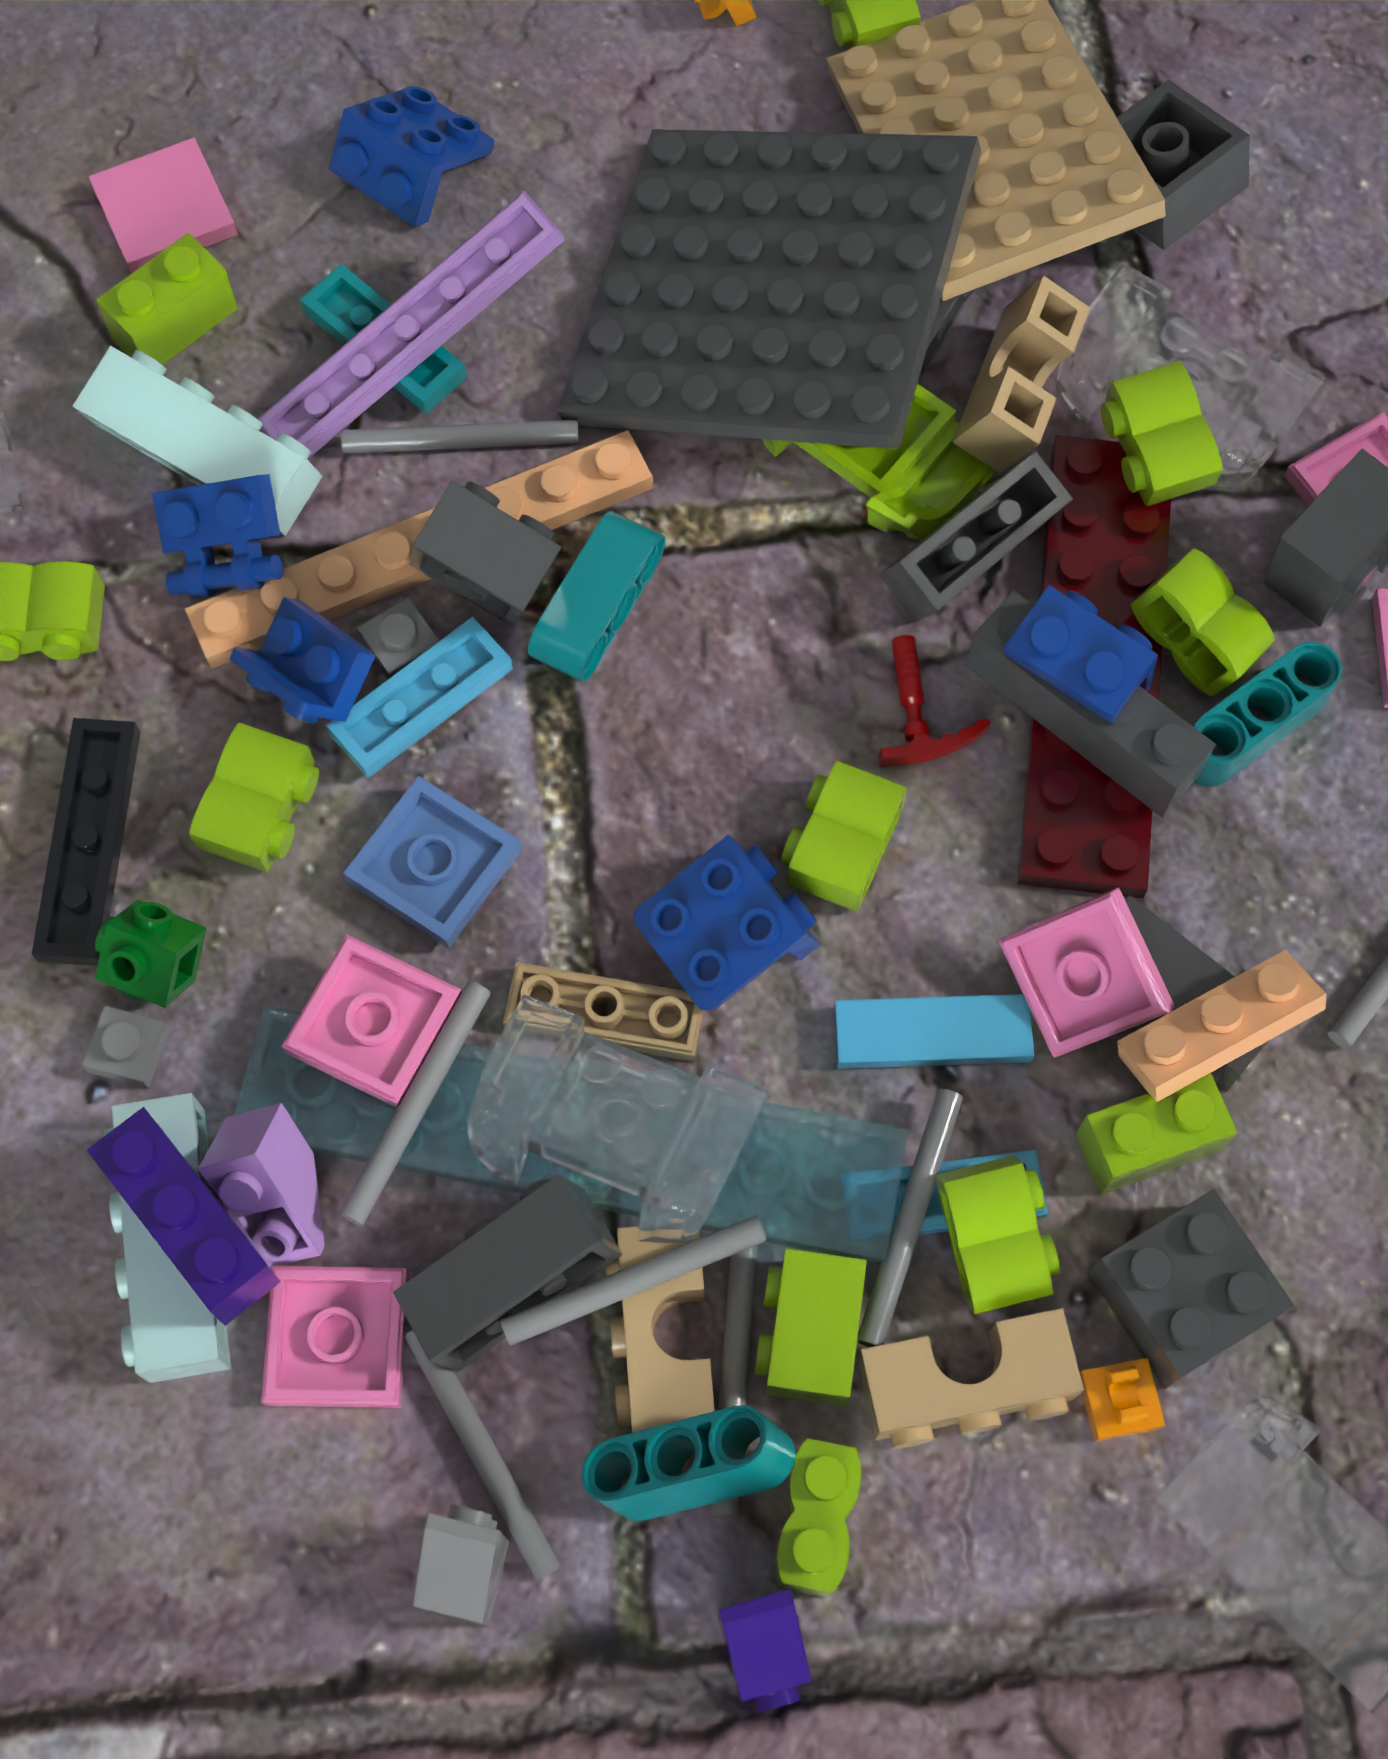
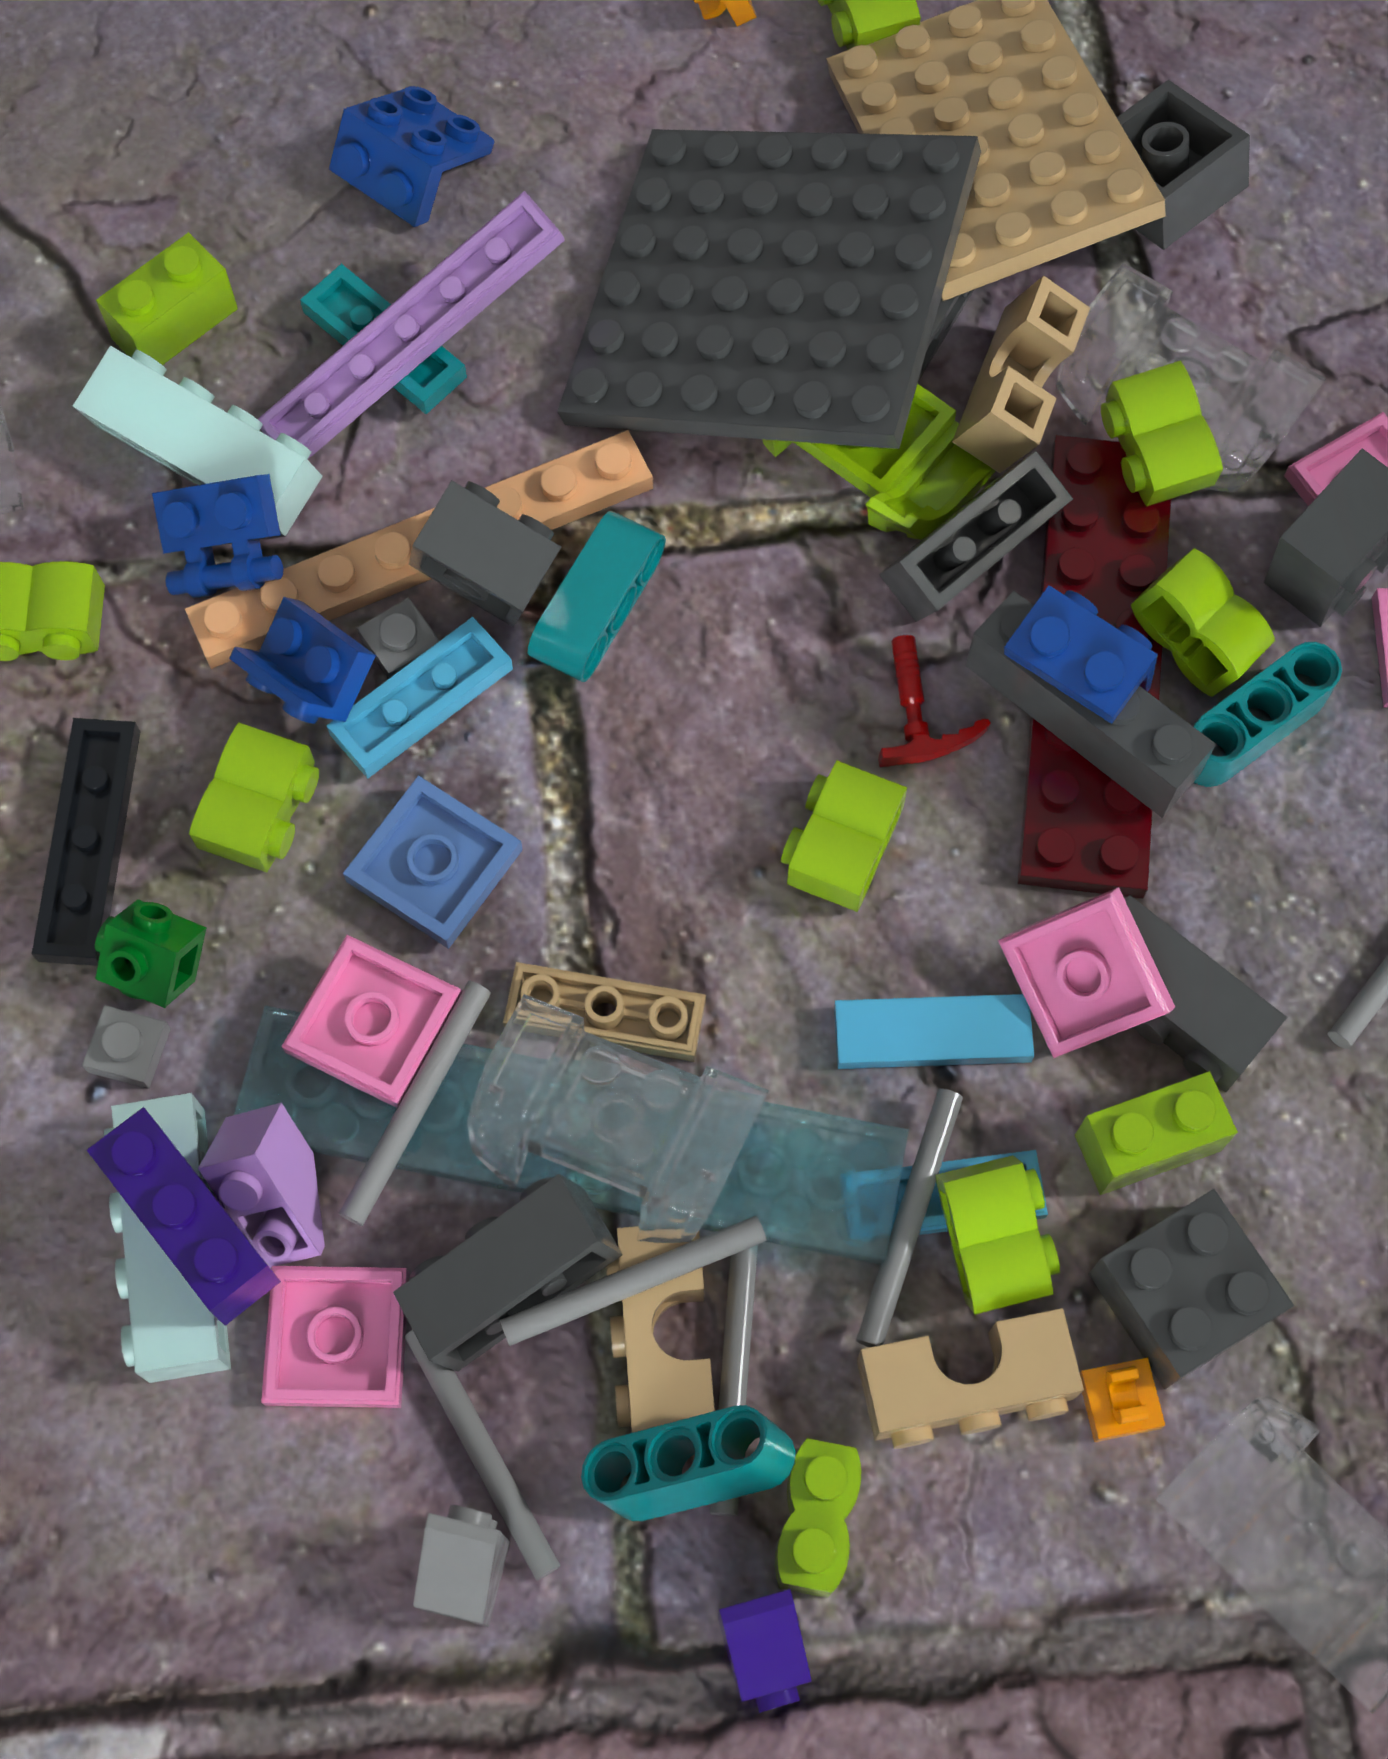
bright pink tile [88,137,238,274] -> none
light grey bar [341,420,579,454] -> none
blue bracket [633,834,821,1011] -> none
lime brick [754,1248,867,1407] -> none
light nougat plate [1117,949,1326,1103] -> none

